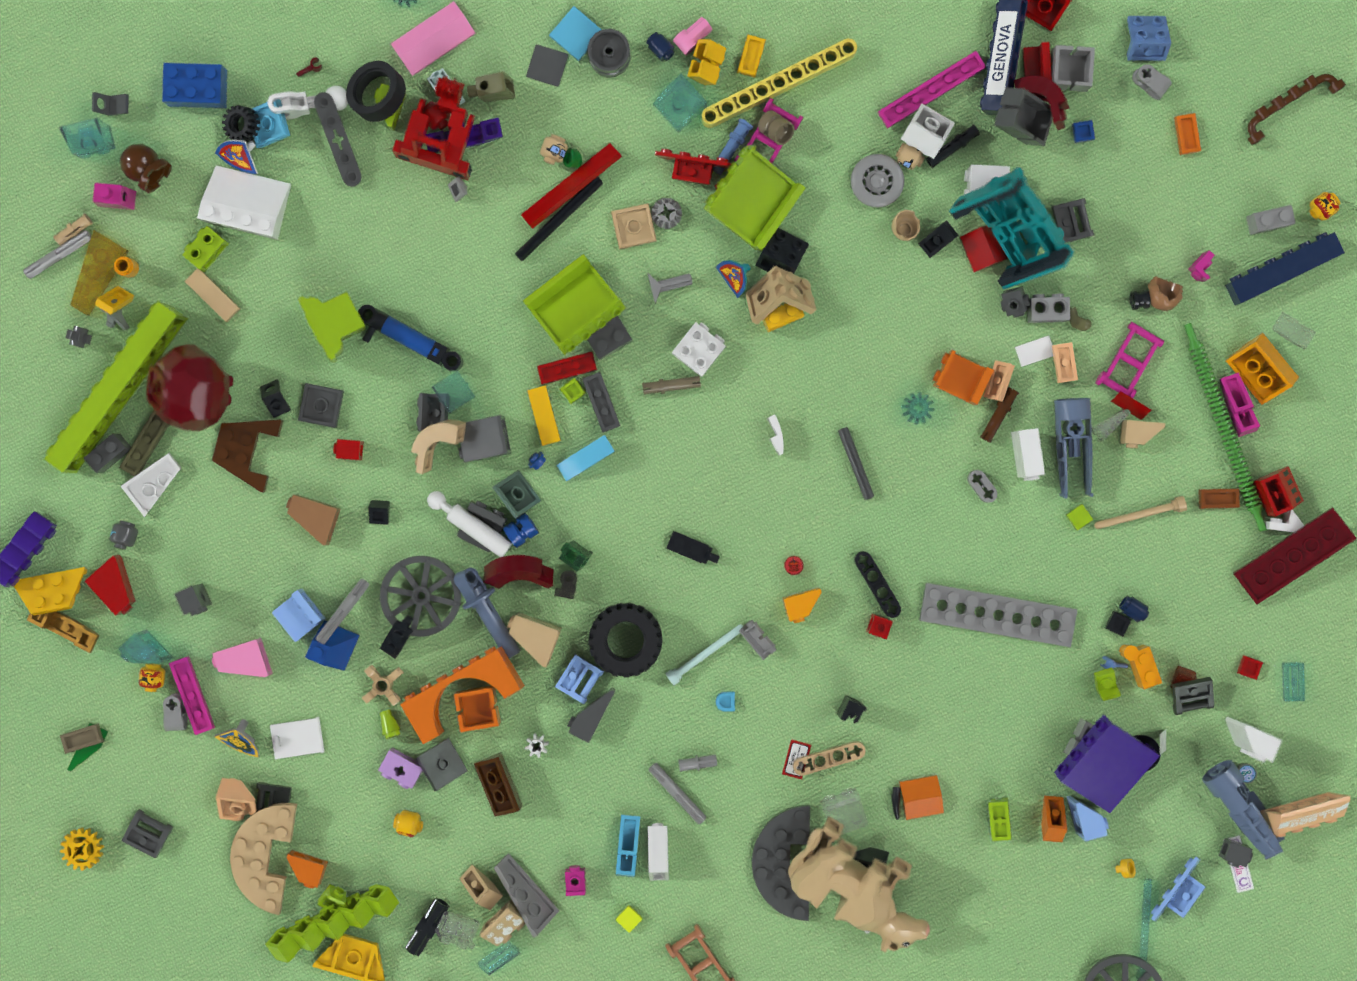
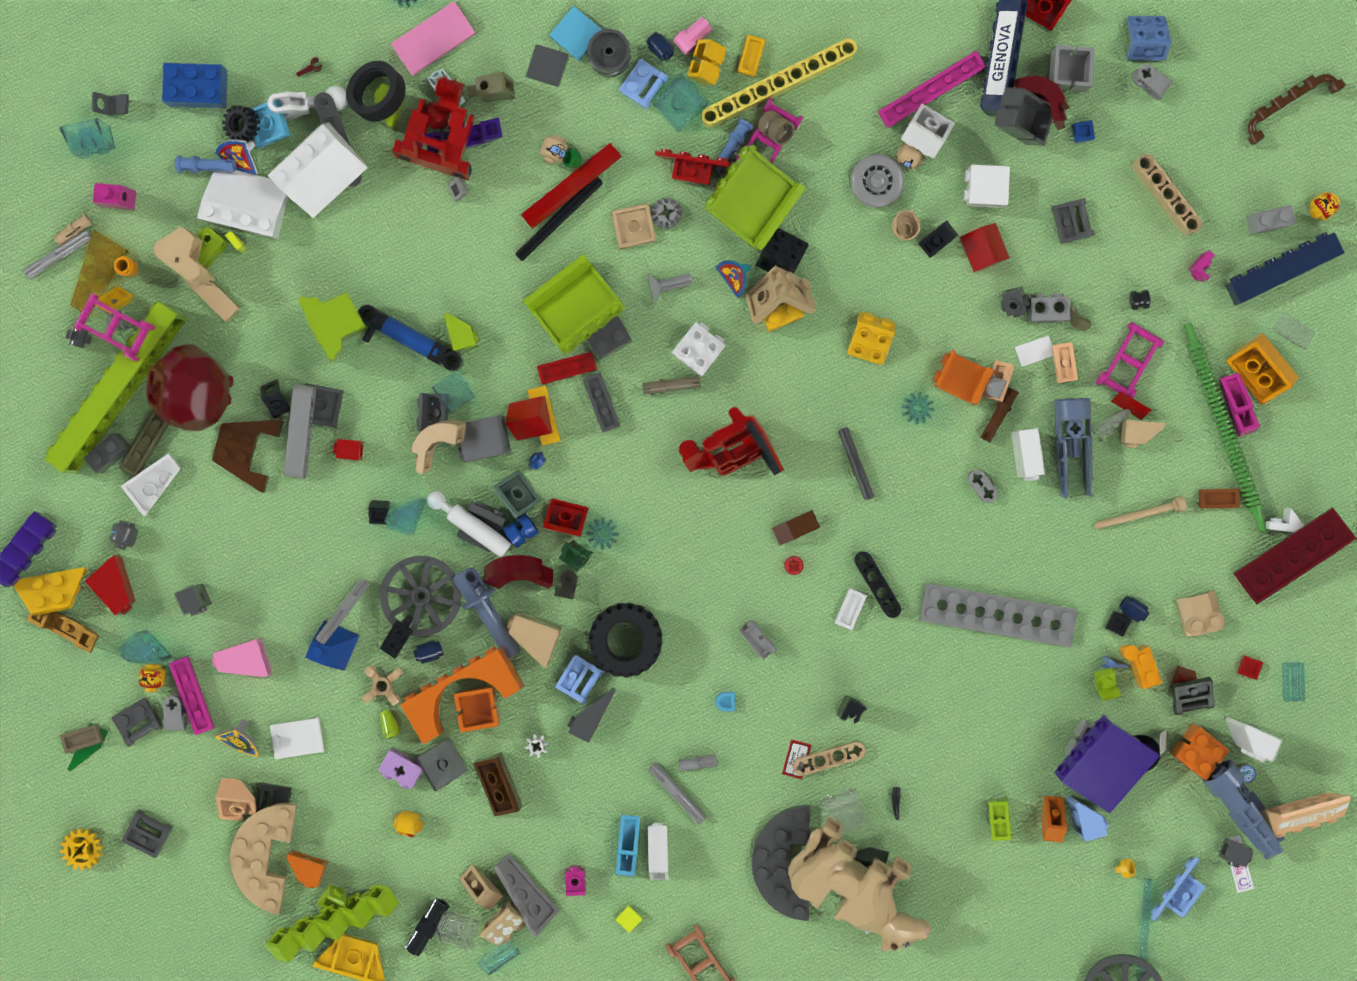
reddish brown tile [120,144,172,193] -> none
light blue bracket [272,589,326,642] -> none
medium nougat slope [286,495,341,546] -> none
medium azure slope [557,435,615,482] -> none
lime tile [560,377,586,404] -> none
light aqua piece [665,624,744,686] -> none
black hinge [666,531,720,564] -> none
white slope [767,414,784,455] -> none
light orange slope [782,588,822,623] -> none
red brick [866,613,893,640] -> none
orange slope [899,775,944,820] -> none
black pin [926,125,980,168] -> none
teal container [949,167,1074,290] -> none
red panel [1023,42,1052,80] -> none
lime tile [1066,504,1093,531] -> none
medium nougat hair [1148,276,1183,311] -> none
orange tile [1174,113,1201,155] -> none
red slope [1253,466,1304,517] -> none
none -> dark pink piece [73,293,156,362]
none -> dark grey plate [111,697,162,747]
none -> tan piece [154,227,215,286]
none -> medium blue pin [175,155,236,173]
none -> neon yellow tile [225,231,247,253]
none -> white slope [268,122,368,218]
none -> light grey beam [284,384,316,479]
none -> clear light blue slope [385,497,427,535]
none -> dark blue brick [414,641,444,664]
none -> lime slope [444,313,480,352]
none -> red slope [505,396,553,441]
none -> red slope [543,498,589,537]
none -> clear light blue gear [586,517,619,550]
none -> light blue plate [619,58,669,110]
none -> red container [679,407,784,476]
none -> reddish brown slope [772,510,820,545]
none -> white tile [834,588,867,630]
none -> yellow bracket [847,312,896,365]
none -> light grey slope [984,376,1007,399]
none -> tan beam [1132,154,1202,235]
none -> orange piece [1169,724,1230,780]
none -> tan slope [1176,590,1225,637]

